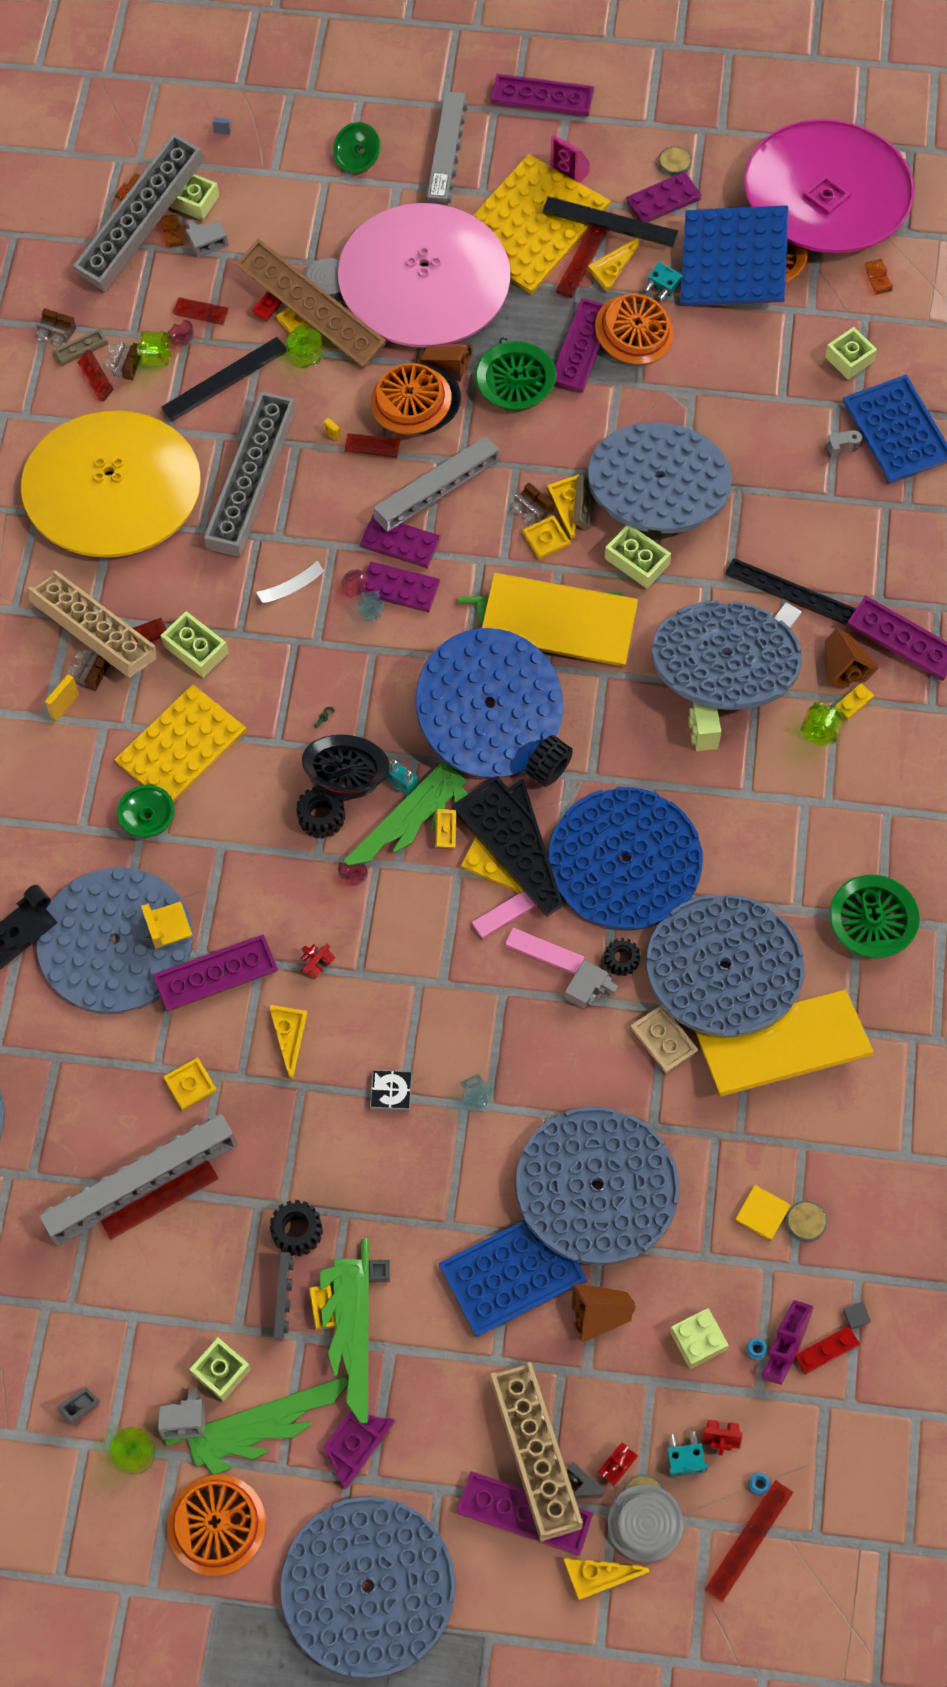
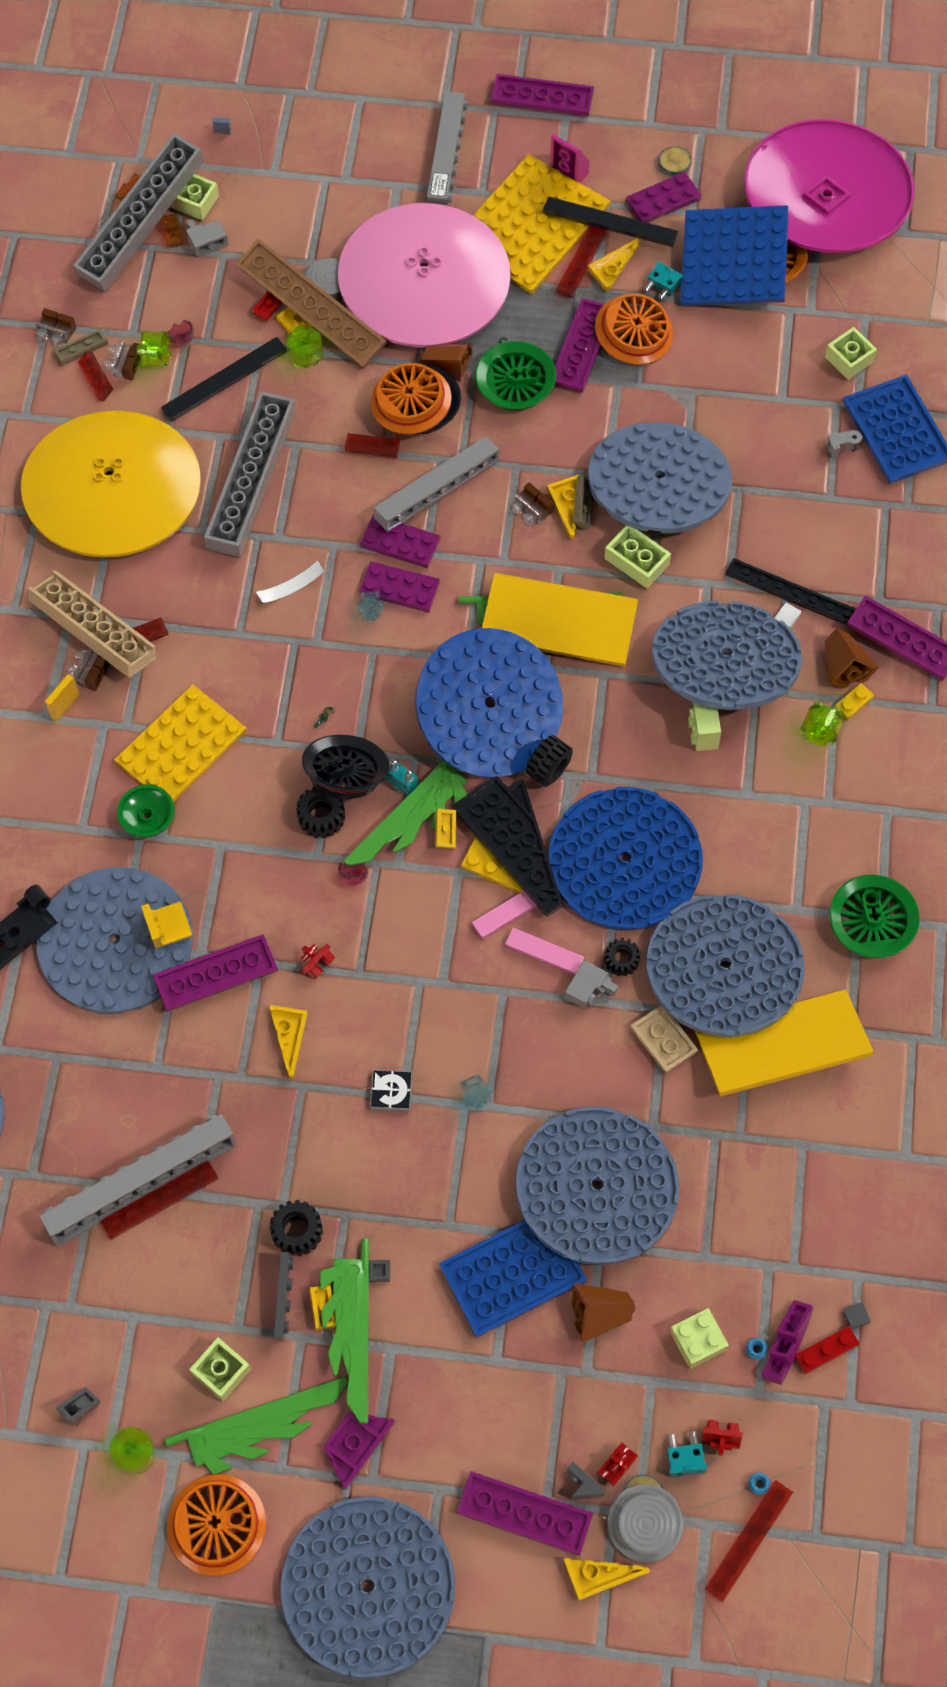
light grey hinge [158,1388,206,1440] -> none
yellowish green brick [161,611,229,678] -> none
yellow tile [163,1057,218,1111] -> none
clear red plate [173,297,229,325] -> none
yellow tile [324,418,341,441] -> none
green dish [333,122,381,173] -> none
clear pink hair [341,569,369,597] -> none
tan tile [490,1362,583,1542] -> none
yellow tile [522,515,571,560] -> none
yellow tile [735,1185,791,1241] -> none
pearl gold tile [786,1201,827,1242] -> none
clear orange slope [865,259,893,295] -> none

